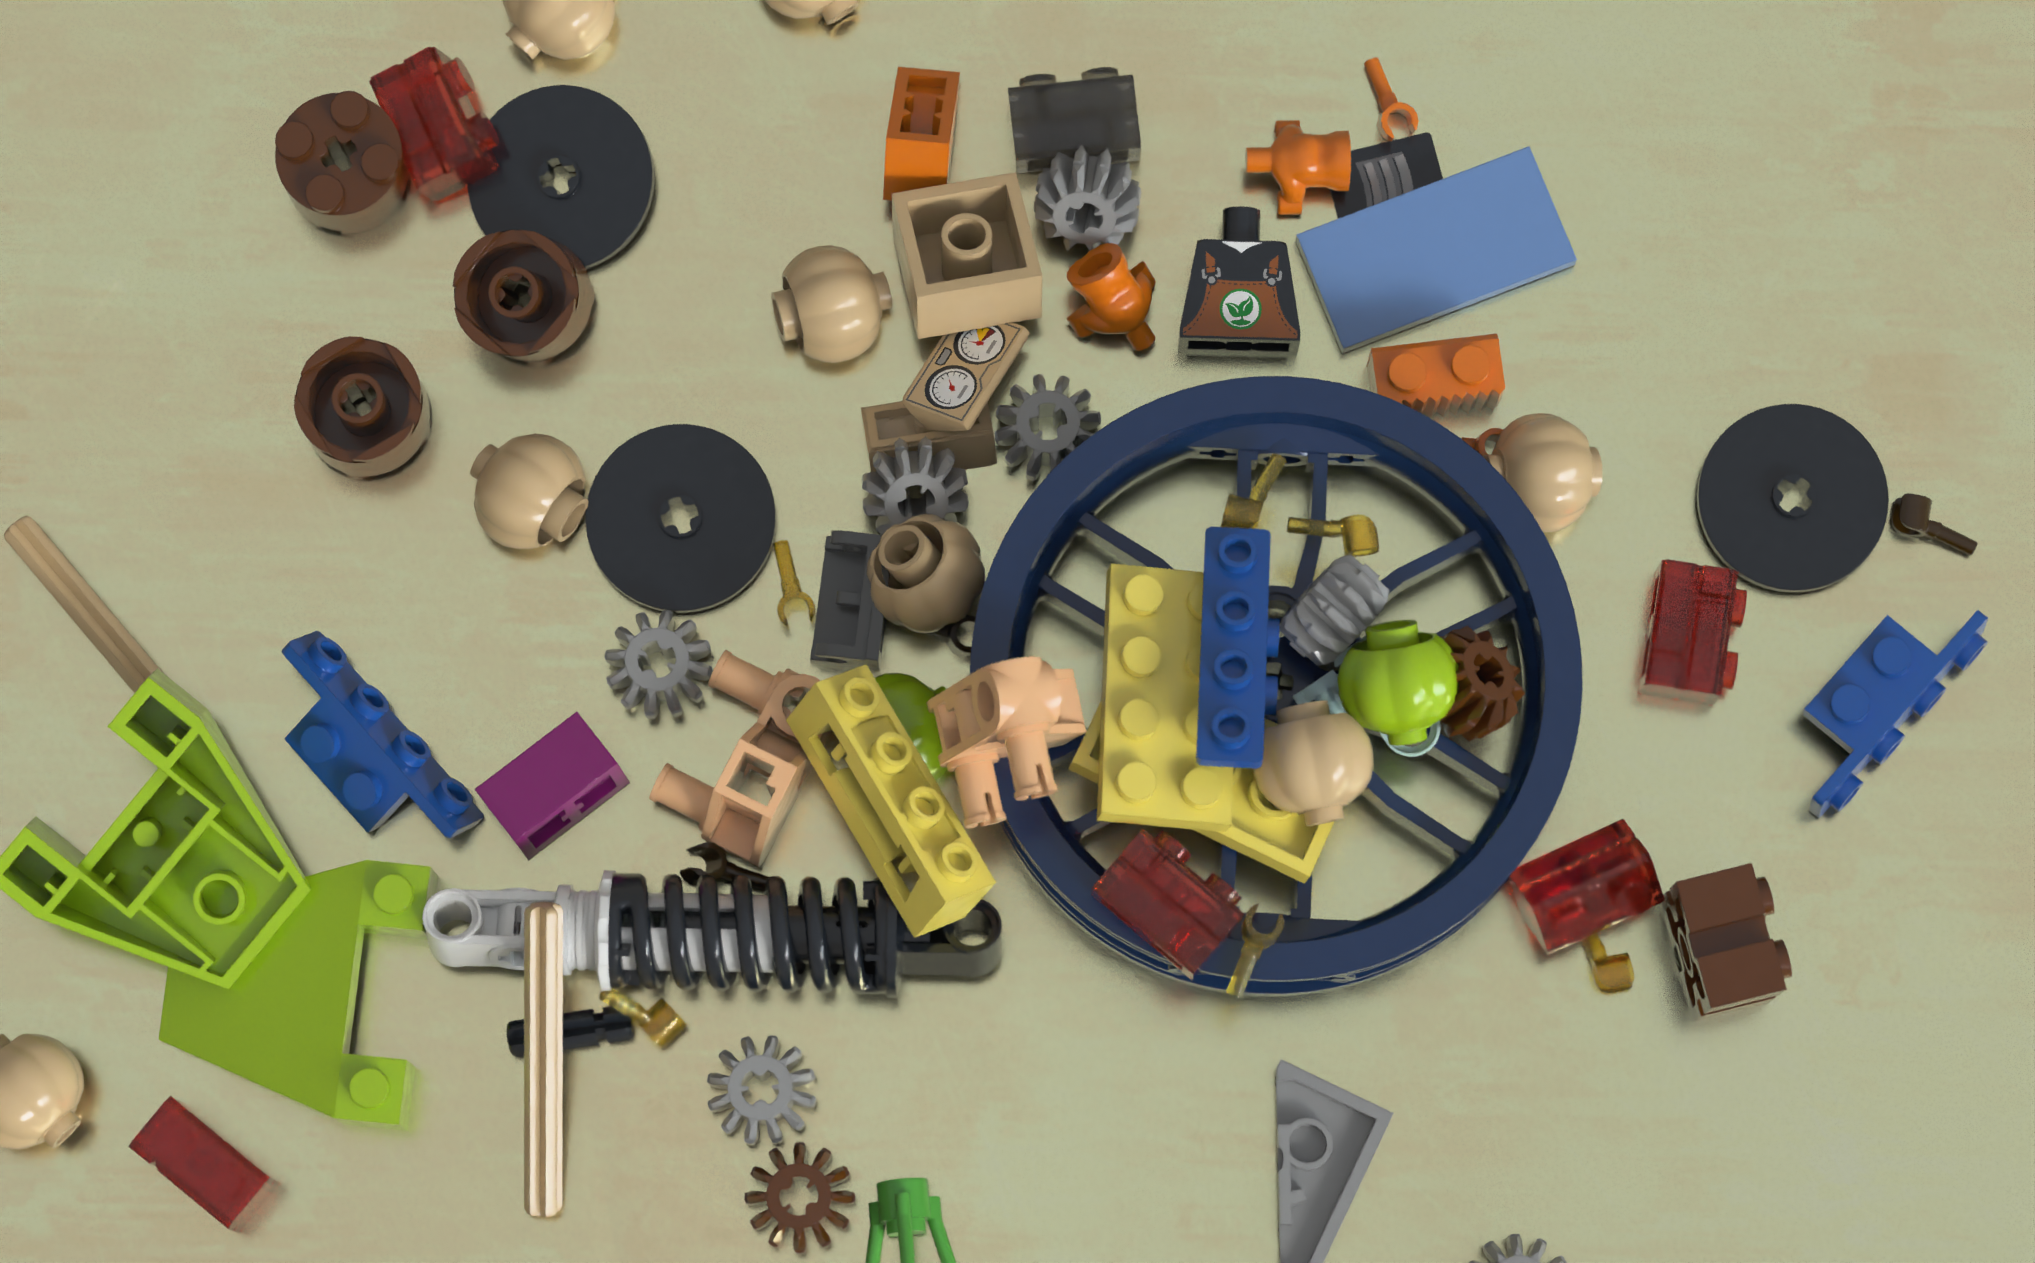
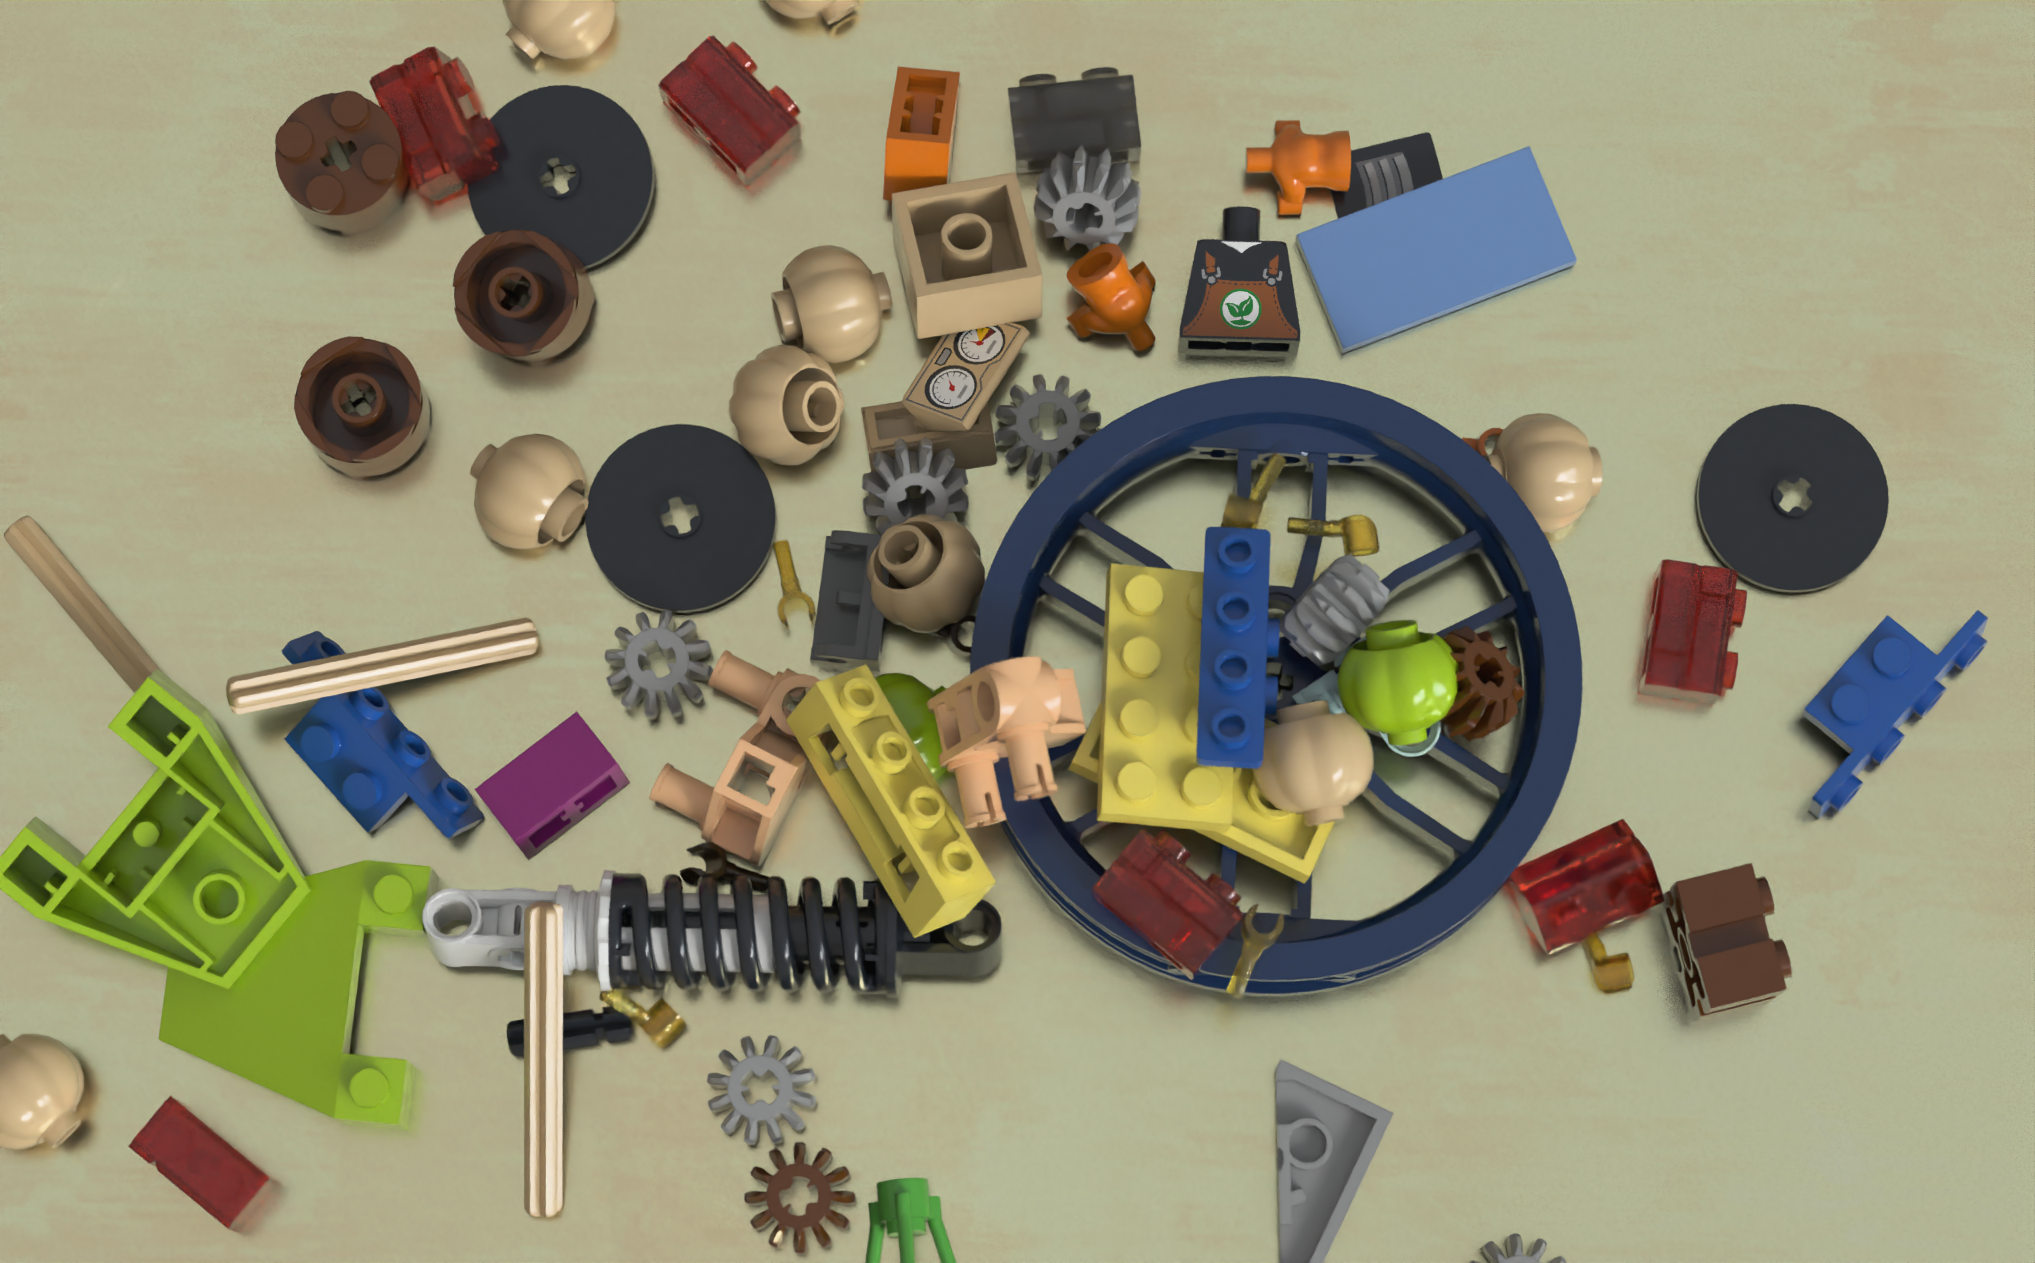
orange hand [1364,57,1418,141] -> none
orange brick [1367,334,1505,418] -> none
dark brown hand [1892,493,1977,556] -> none
none -> tan axle [226,617,538,715]
none -> clear red brick [658,35,801,186]
none -> tan plant [728,345,844,465]

